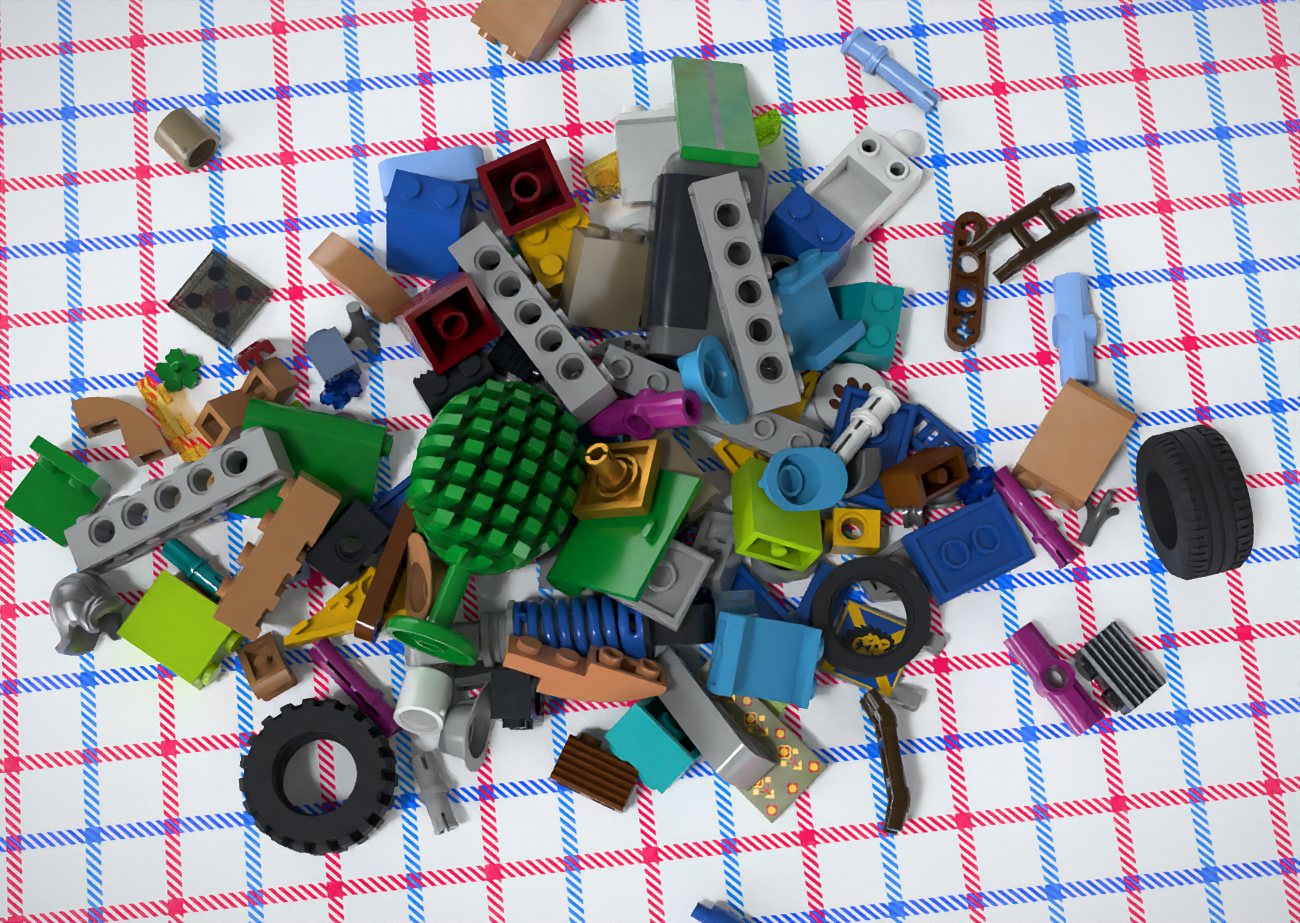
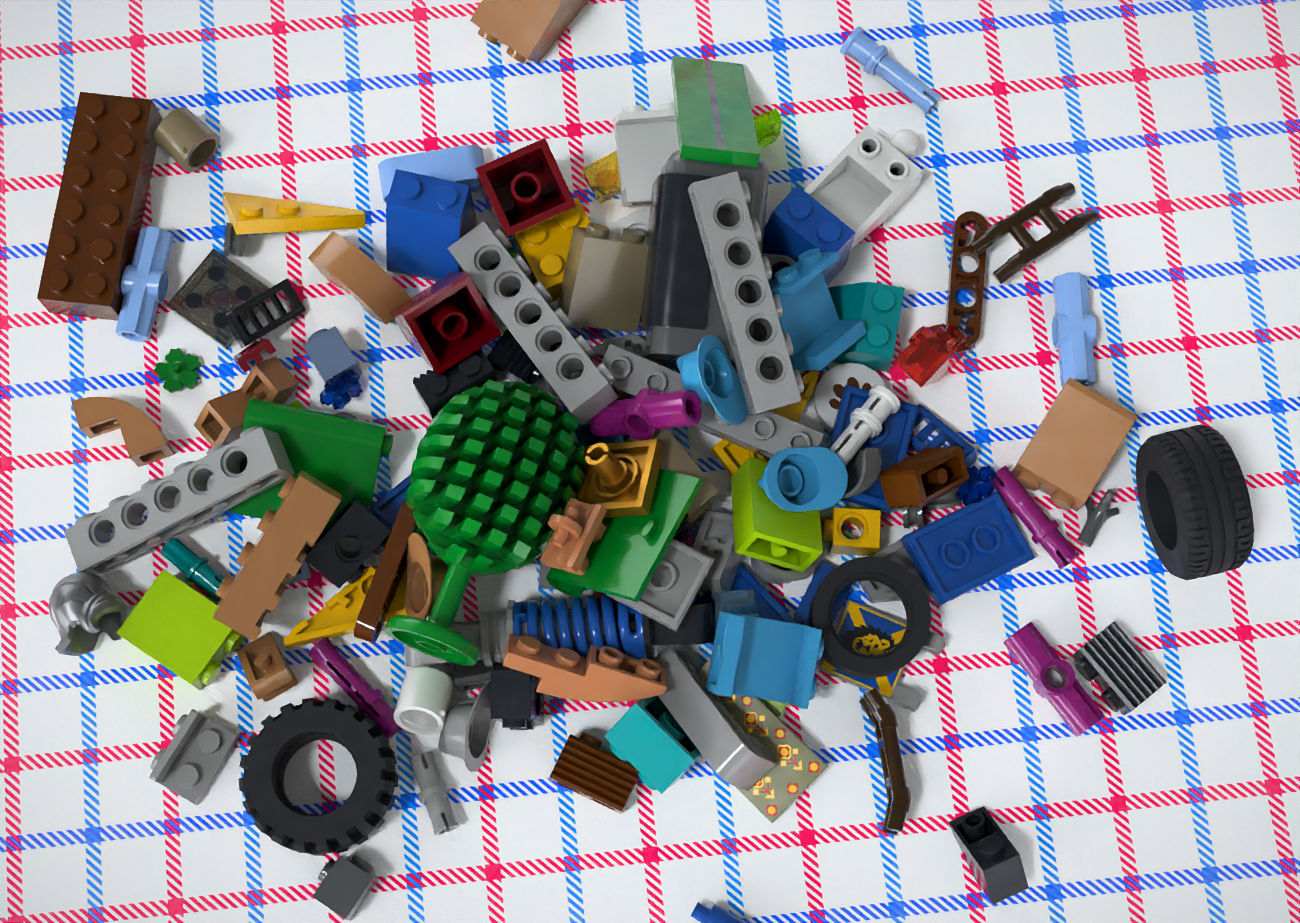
green bracket [4,435,112,548] -> none
clear yellow plate [135,375,213,480] -> none
dark grey bar [344,301,379,355] -> none
none -> reddish brown brick [37,92,163,321]
none -> light blue piece [115,226,174,342]
none -> light grey bracket [149,709,240,805]
none -> black slope [222,278,306,348]
none -> yellow wing [223,192,365,235]
none -> dark grey bush [224,222,245,257]
none -> dark grey brick [312,854,378,921]
none -> nougat hips [540,498,607,575]
none -> clear red brick [894,323,970,388]
none -> black slope [949,806,1029,905]

